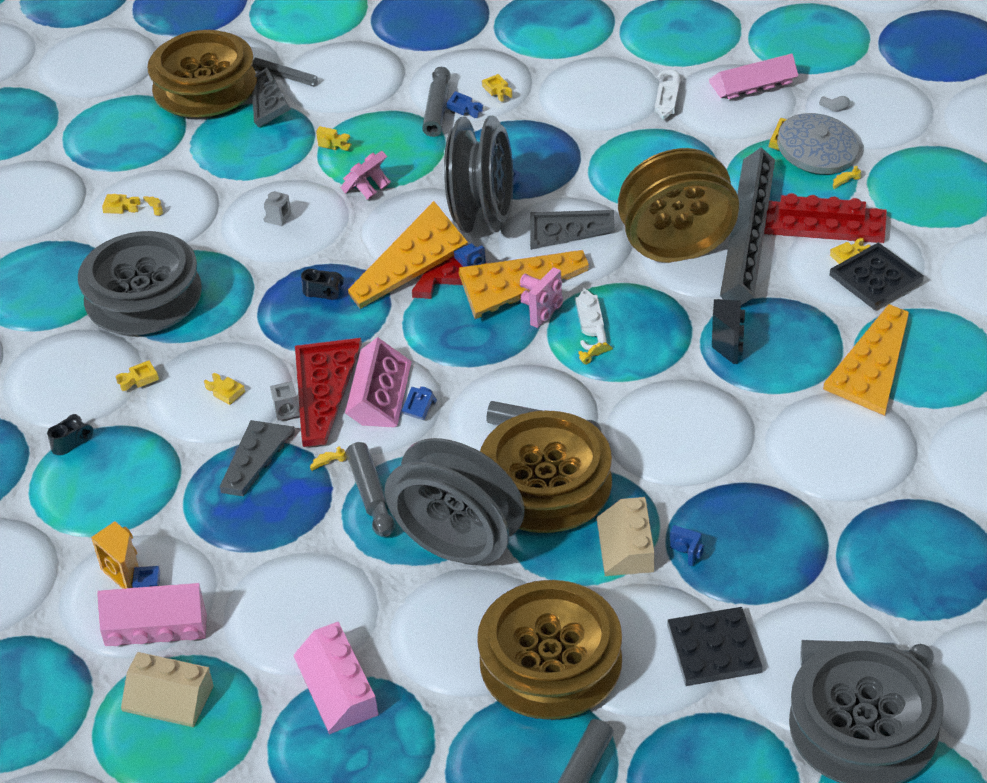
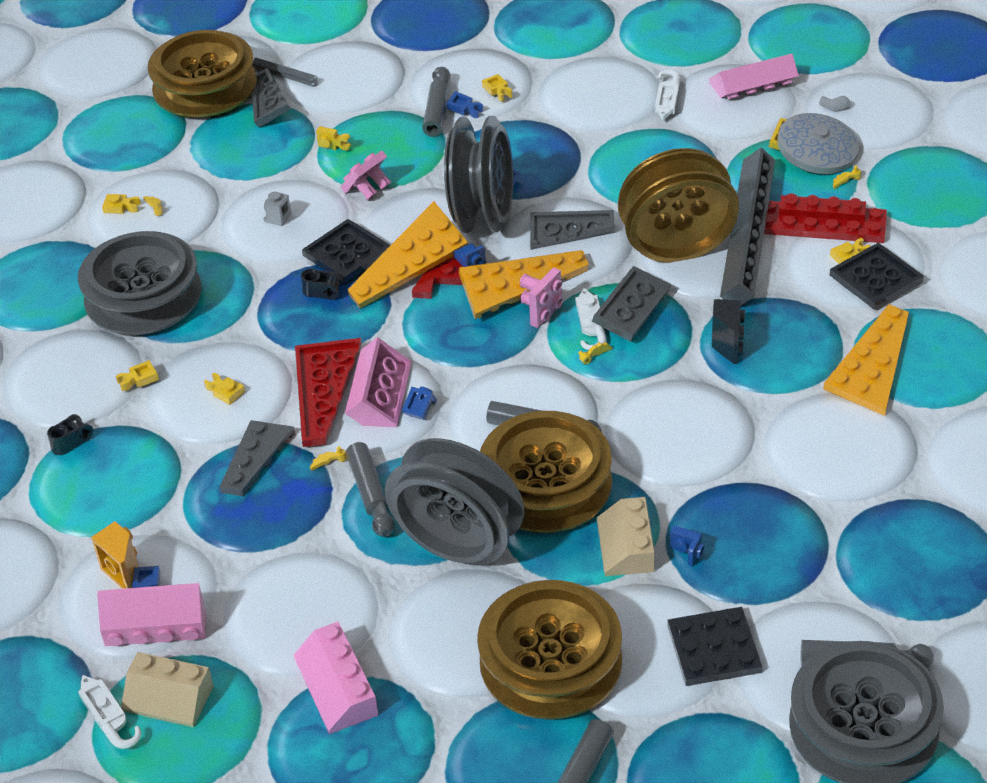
light grey brick [270,381,300,421] -> none
none -> white plate [78,675,141,749]
none -> black plate [302,219,390,283]
none -> dark grey plate [592,266,671,342]

